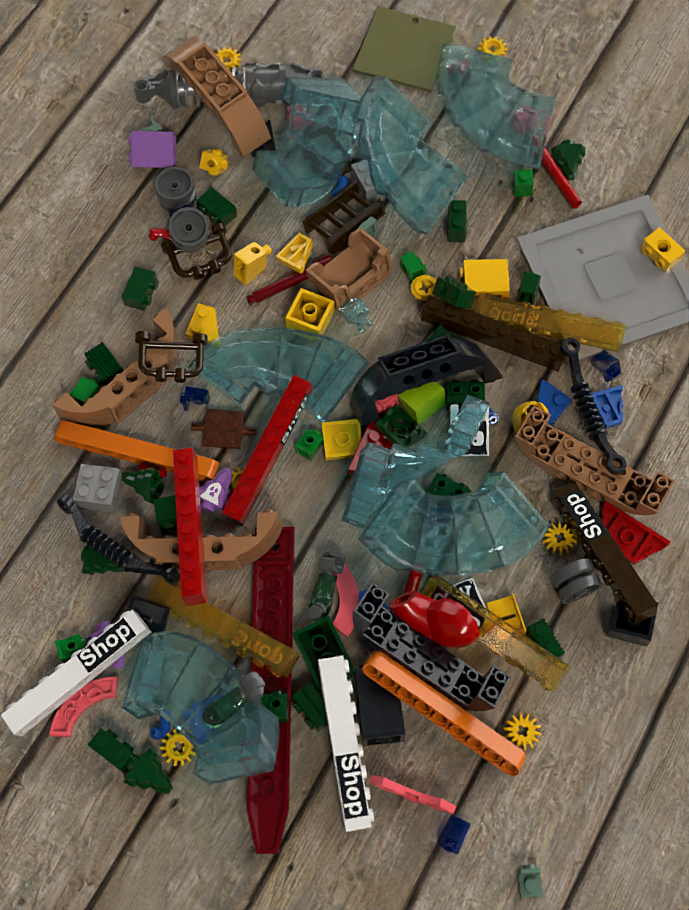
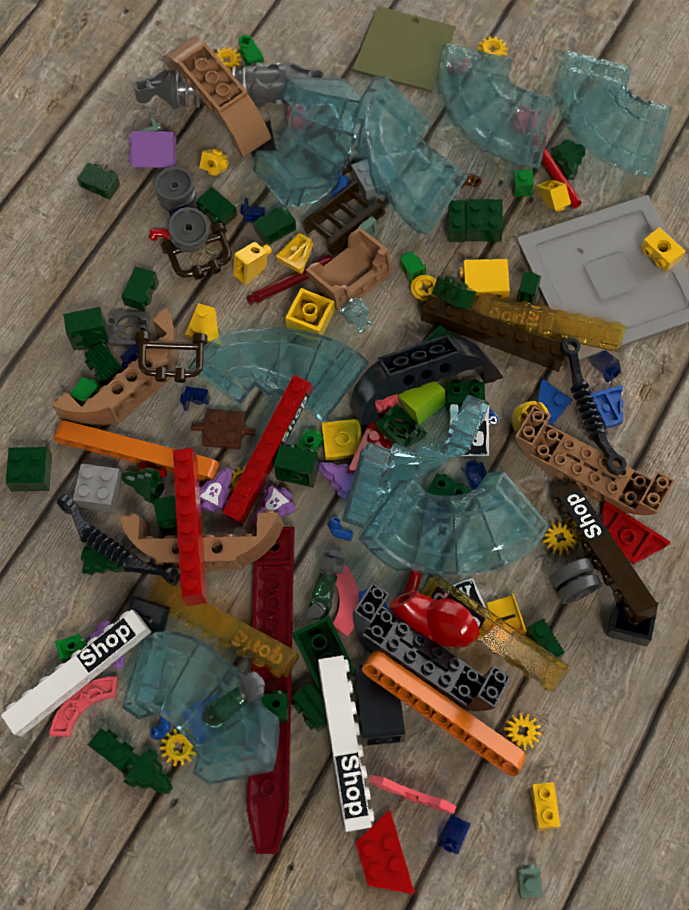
none -> dark green brick [6,447,52,492]
none -> dark green brick [63,307,109,350]
none -> dark green brick [77,163,120,200]
none -> flat silver piece [108,310,151,348]
none -> clear blue bracket [120,343,139,370]
none -> green piece [238,34,264,66]
none -> clear blue bracket [240,198,266,223]
none -> medium lavender rock [252,484,297,526]
none -> dark green brick [254,205,296,246]
none -> dark green brick [274,444,319,488]
none -> medium lavender rock [318,462,363,500]
none -> blue arm [328,517,353,541]
none -> red wing [355,810,415,895]
none -> reddish brown arm [455,174,482,189]
none -> clear blue bracket [461,459,491,490]
none -> dark green brick [466,199,503,242]
none -> yellow brick [530,782,560,831]
none -> yellow slope [535,179,571,211]
none -> clear light blue piece [556,50,672,178]

